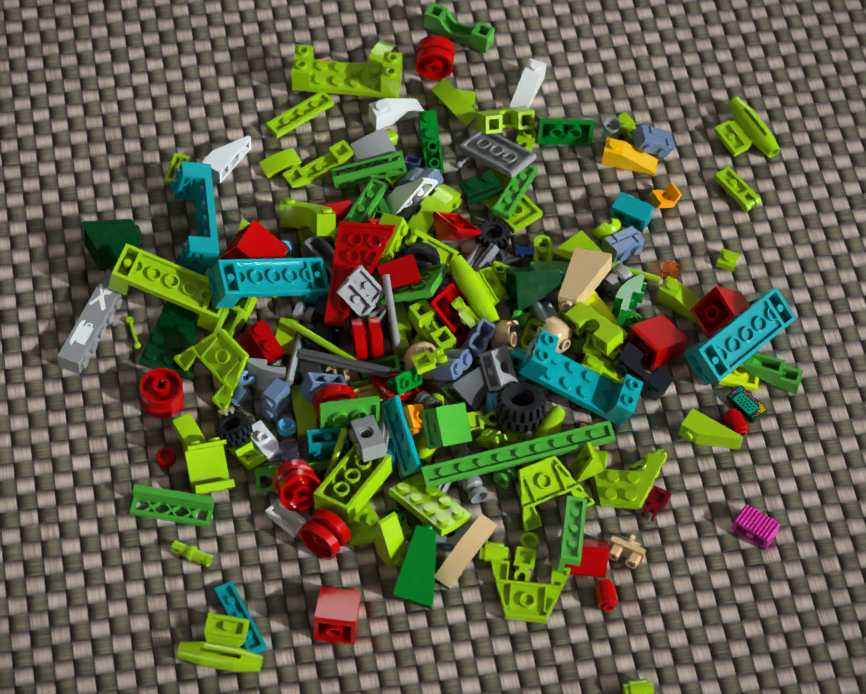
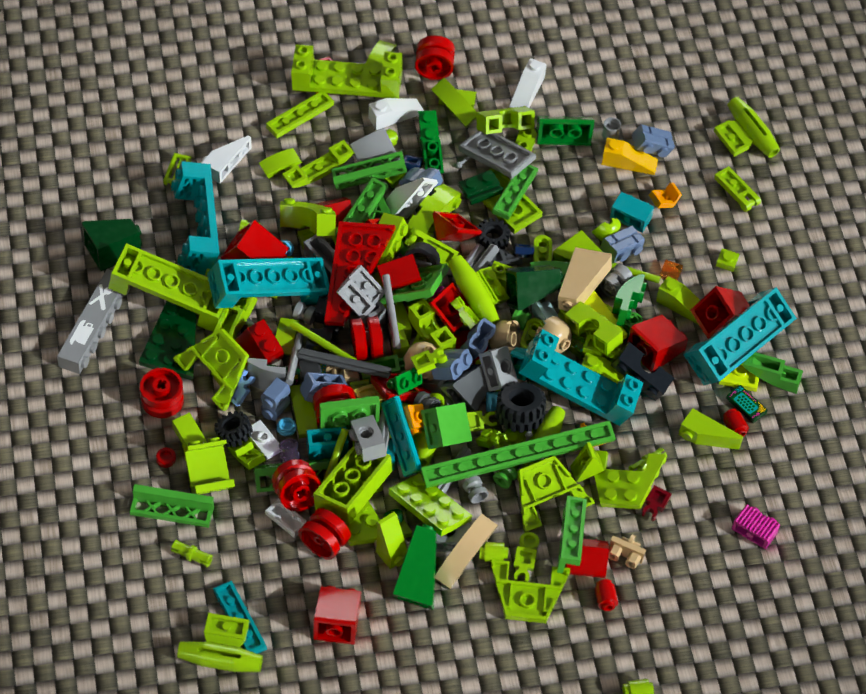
lime hinge [126,317,141,349] -> none
bright green arch [424,2,495,53] -> none
lime plate [614,112,637,142] -> none

